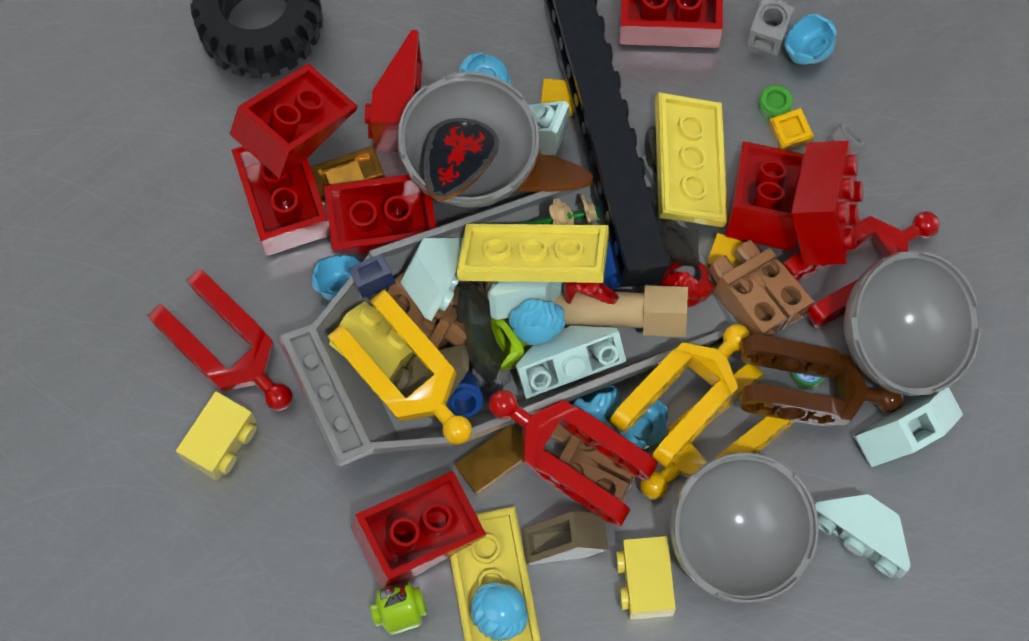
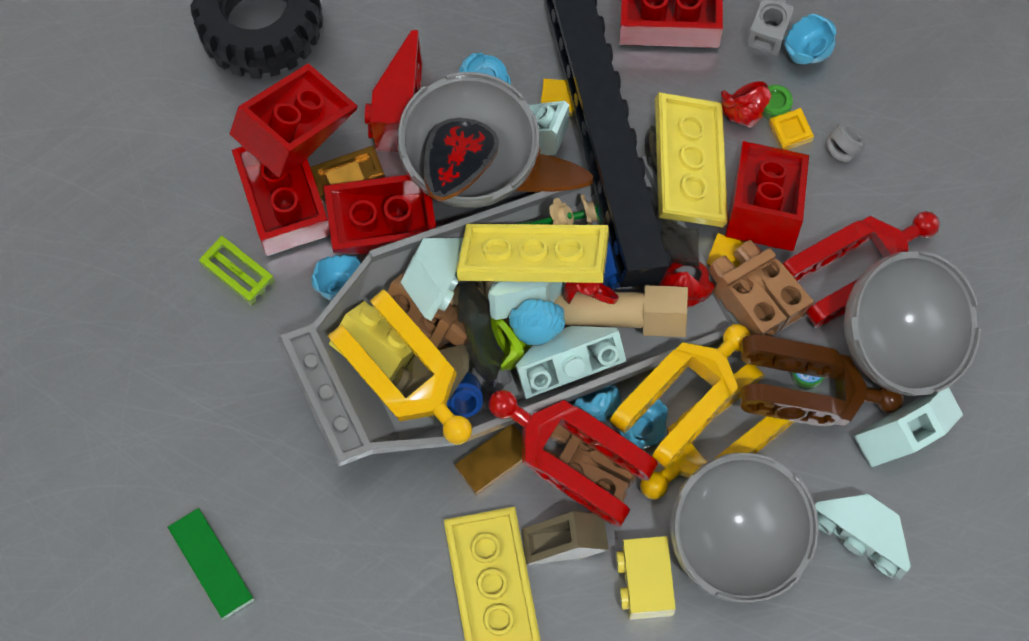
red piece [147,268,293,411] -> none
light yellow brick [176,391,257,481] -> none
dark blue plate [349,253,396,298] -> none
red slope [351,471,486,588] -> none
lime head [370,581,427,635] -> none
medium azure hair [471,582,528,641] -> none
red brick [792,140,864,266] -> none
none -> green tile [167,508,255,620]
none -> lime tile [199,235,275,306]
none -> red piece [721,81,771,128]

